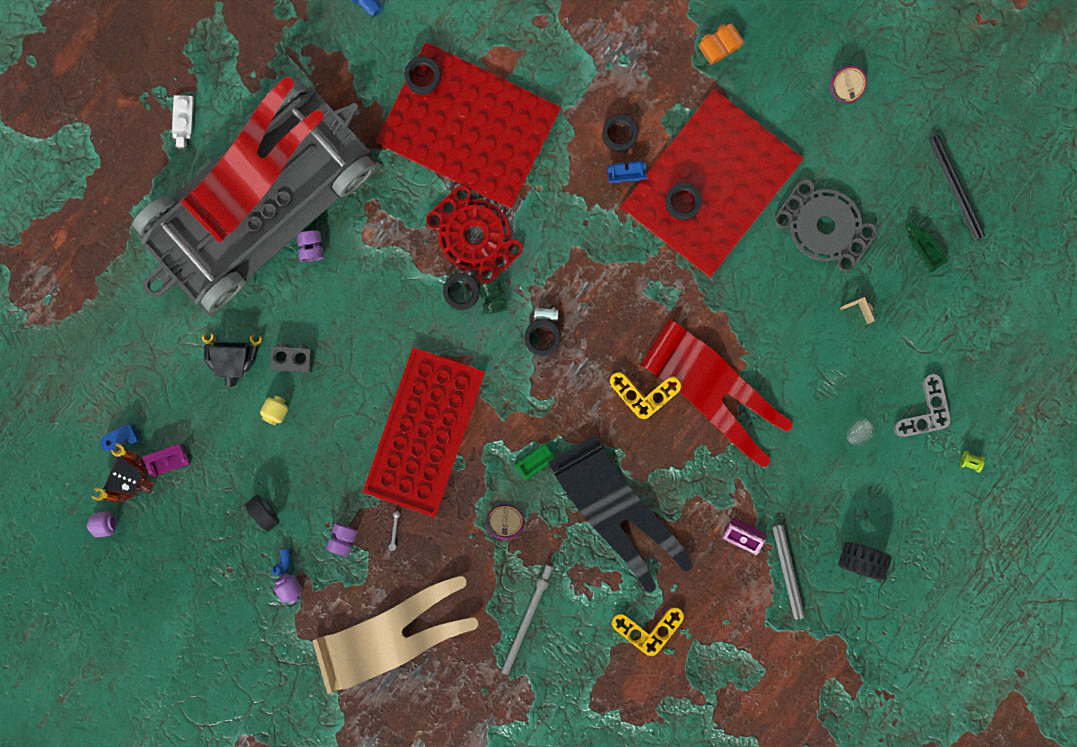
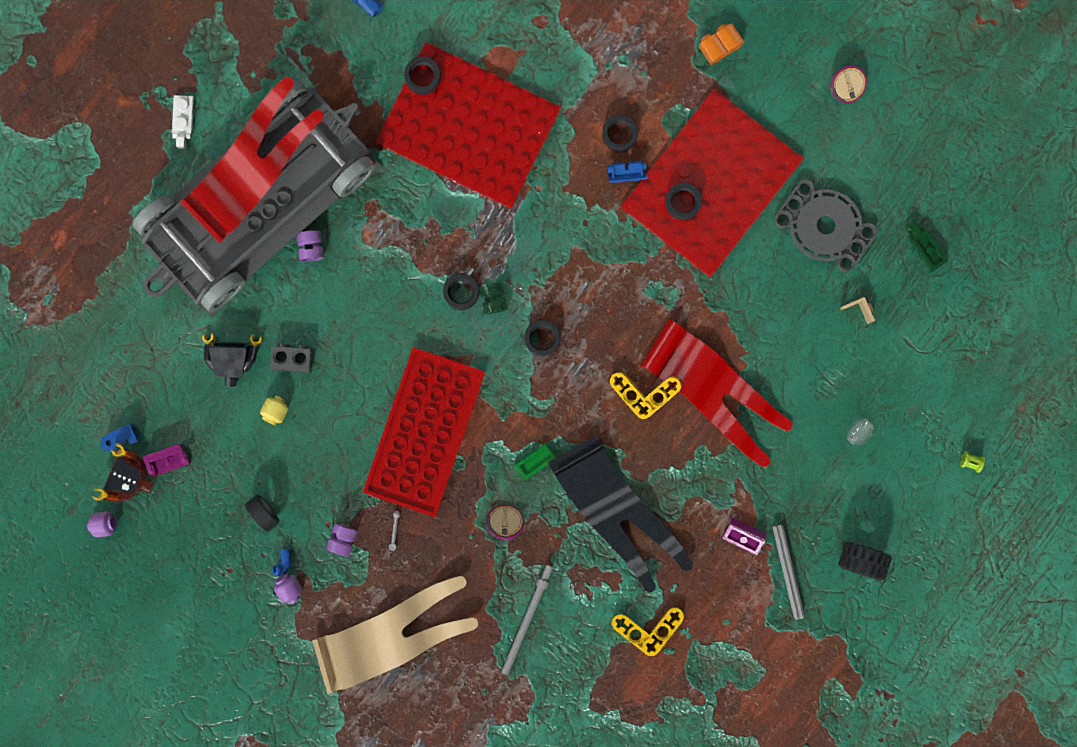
red piece [426,185,523,284] -> none
light aqua pin [534,307,559,323] -> none
light grey beam [894,374,950,437] -> none
black axle [929,135,985,240] -> none

